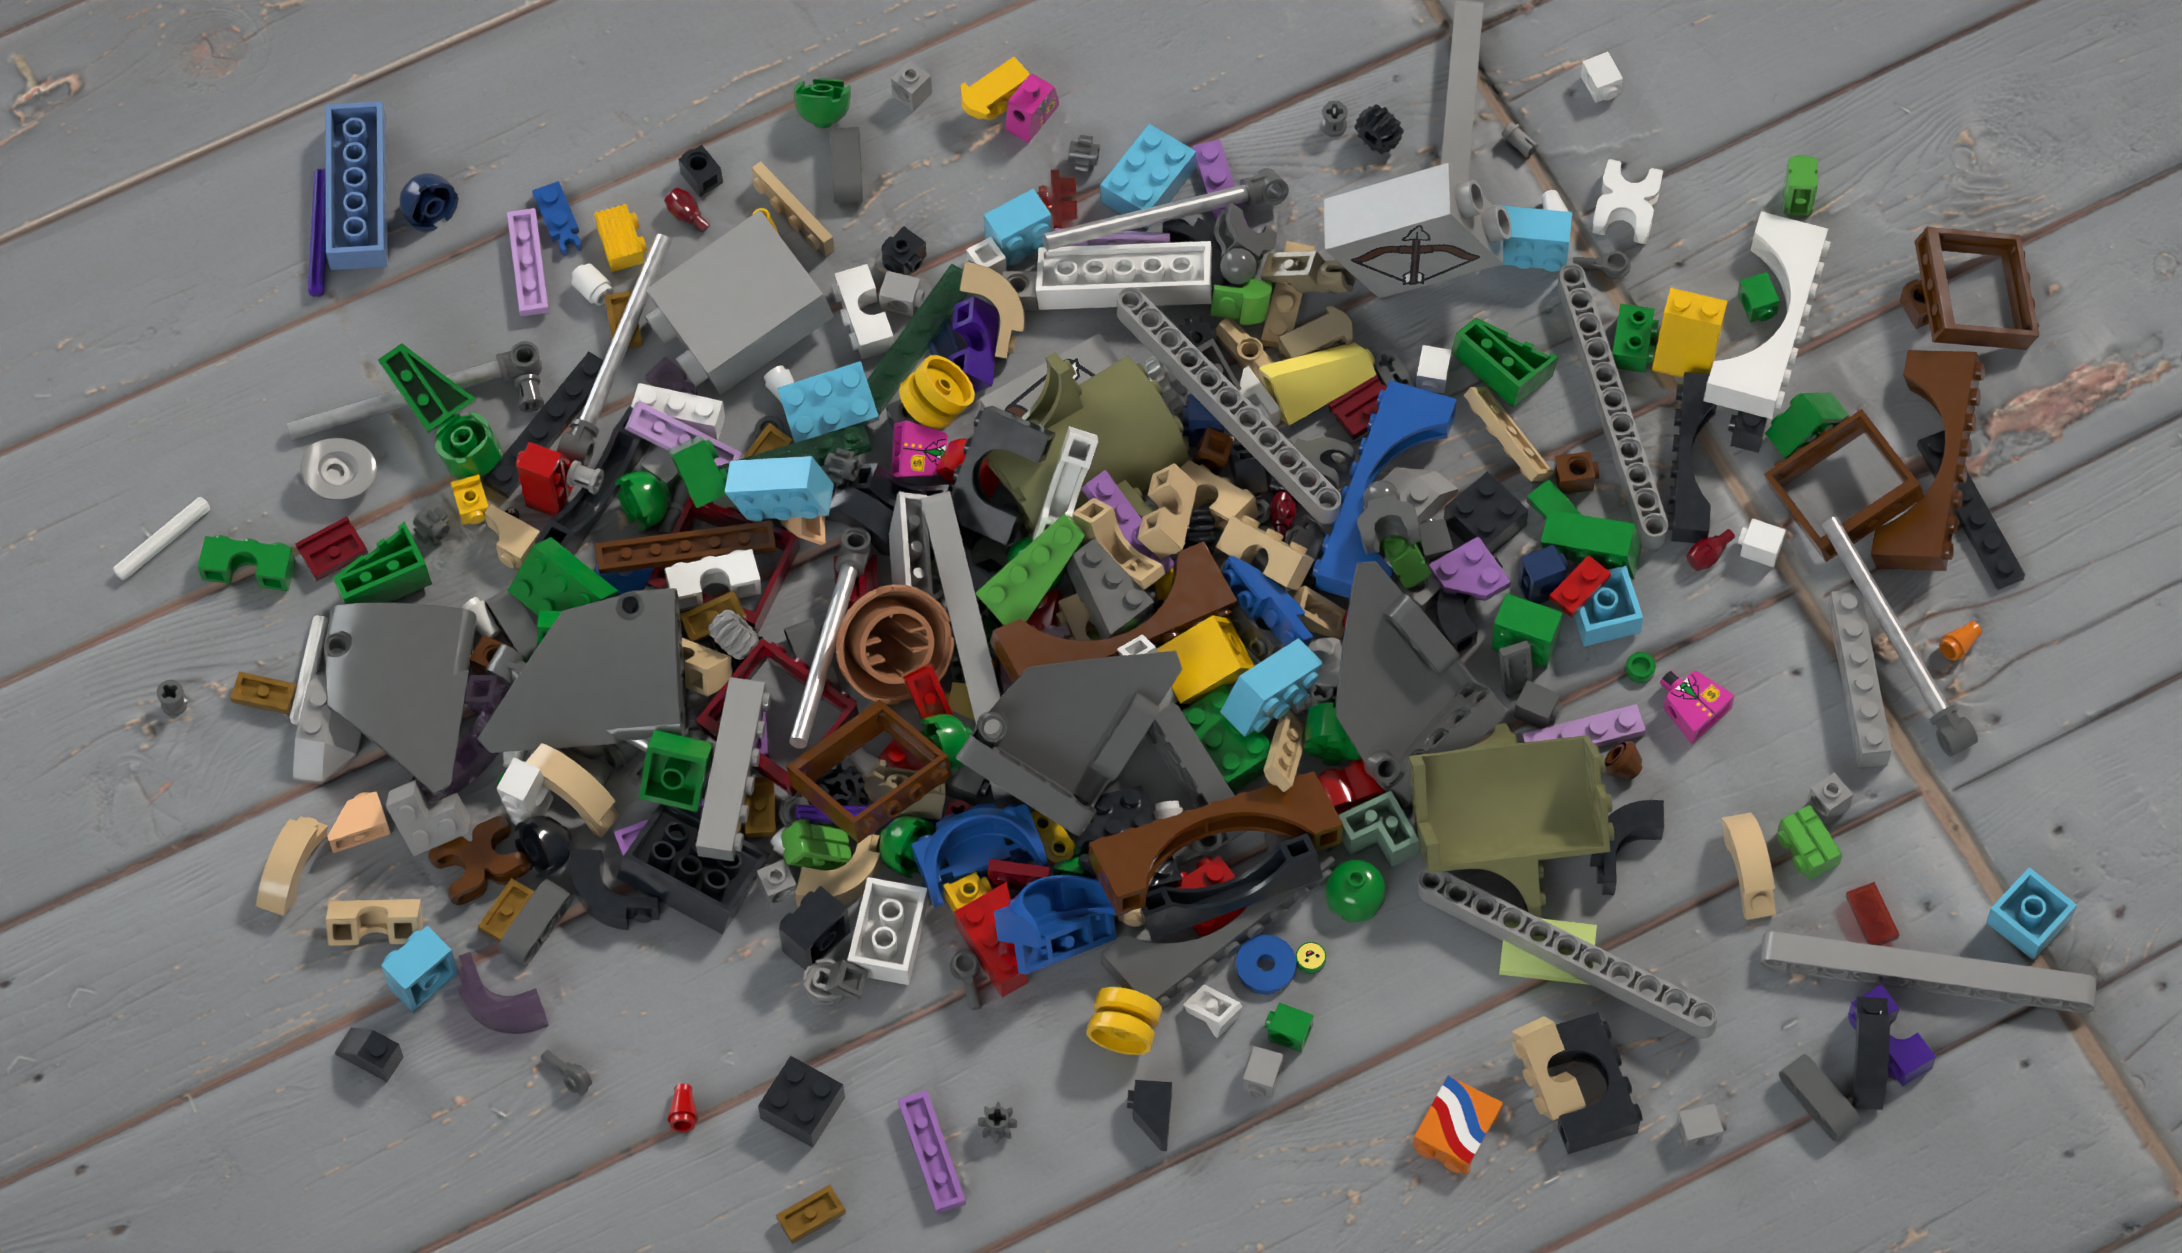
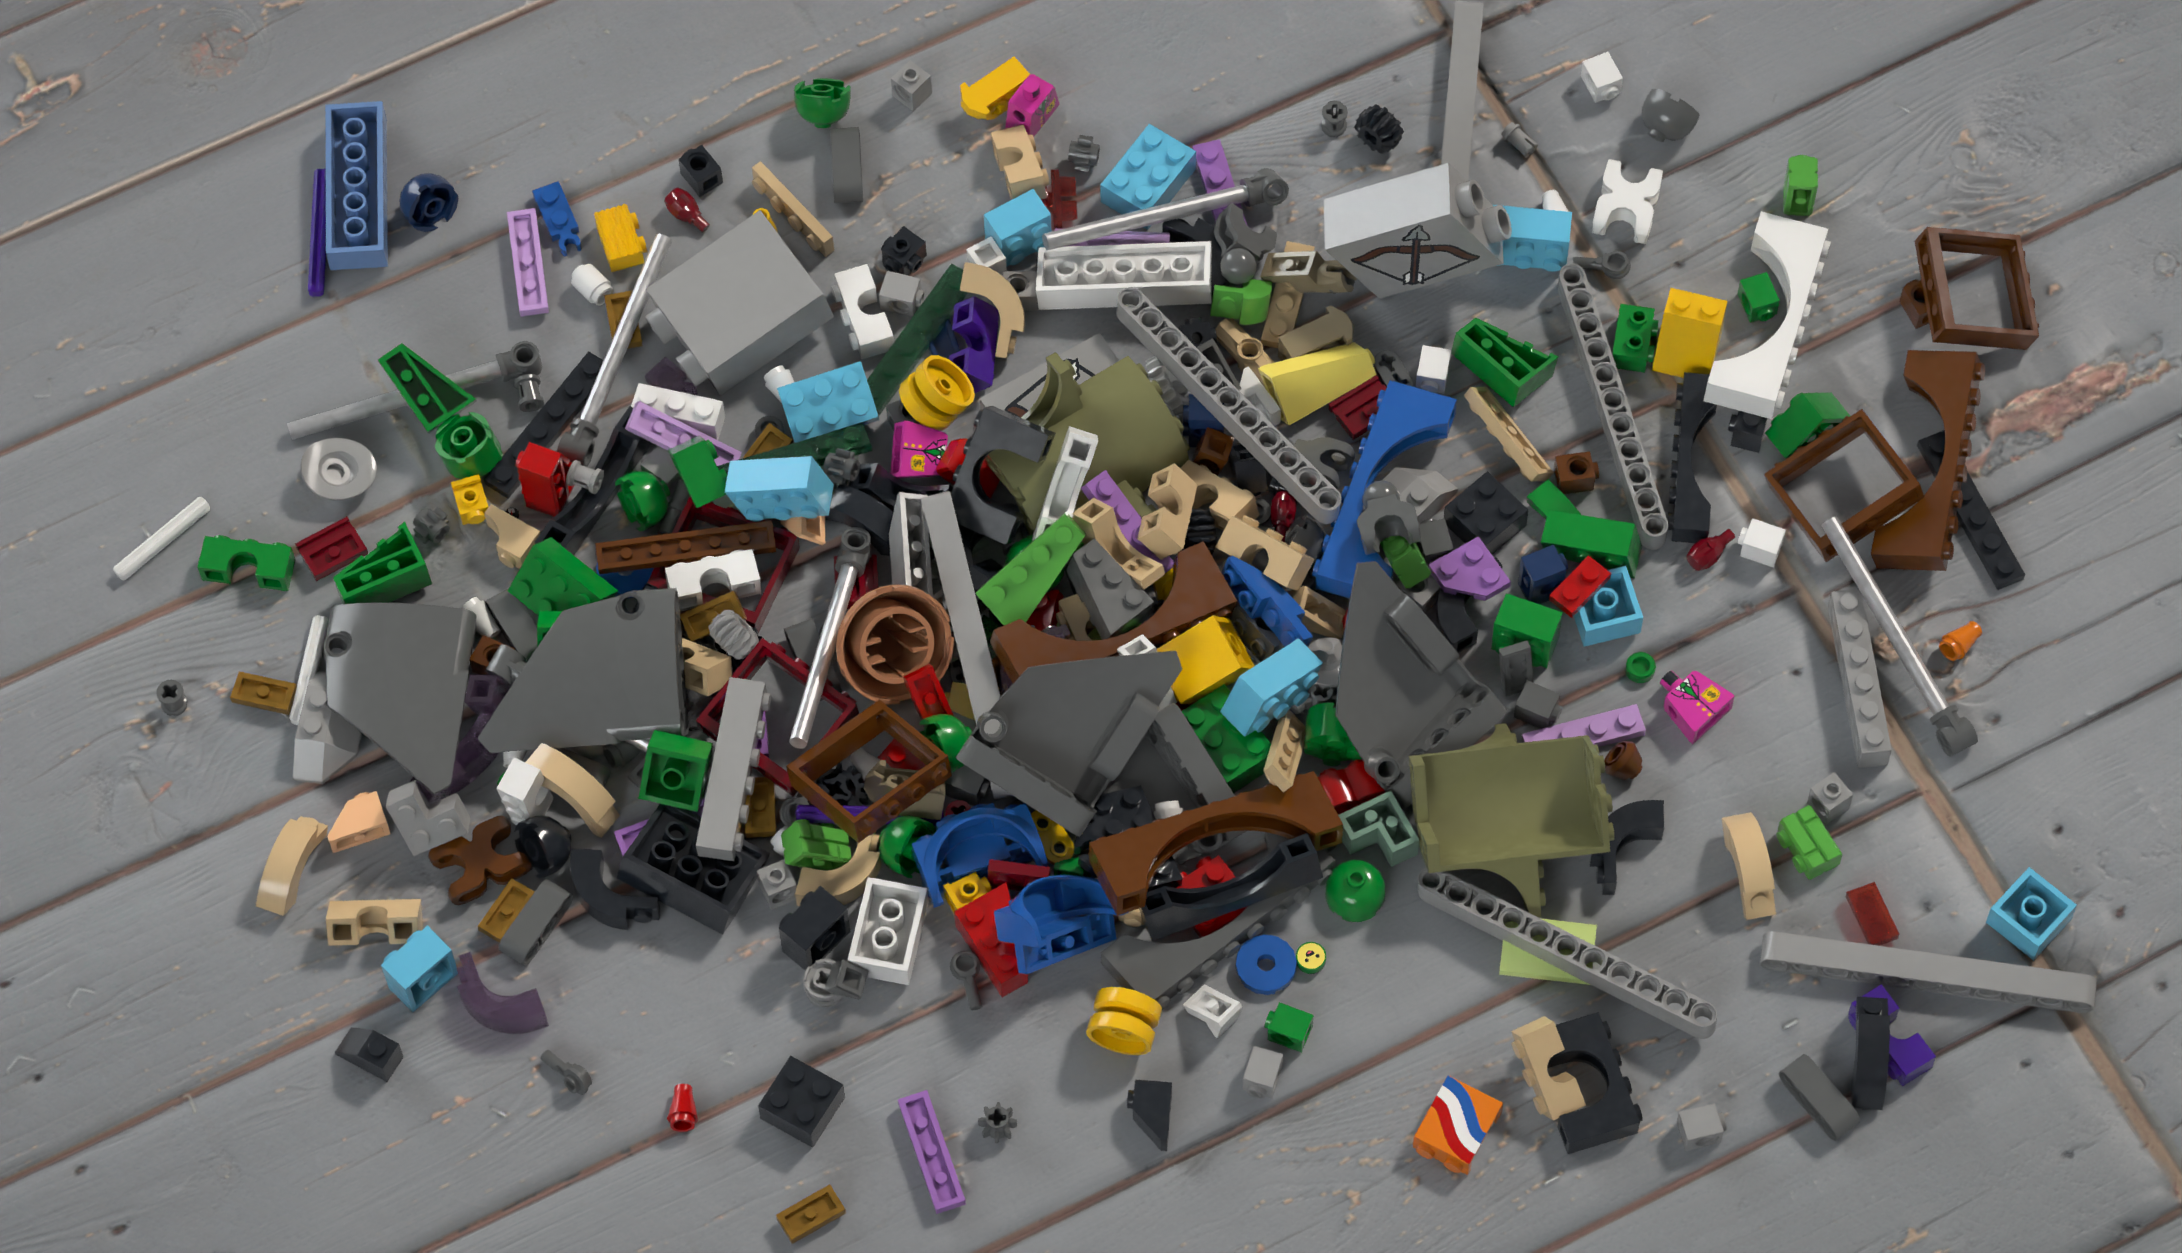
none -> tan arch [991,125,1050,200]
none -> dark grey cylinder [1641,89,1700,142]

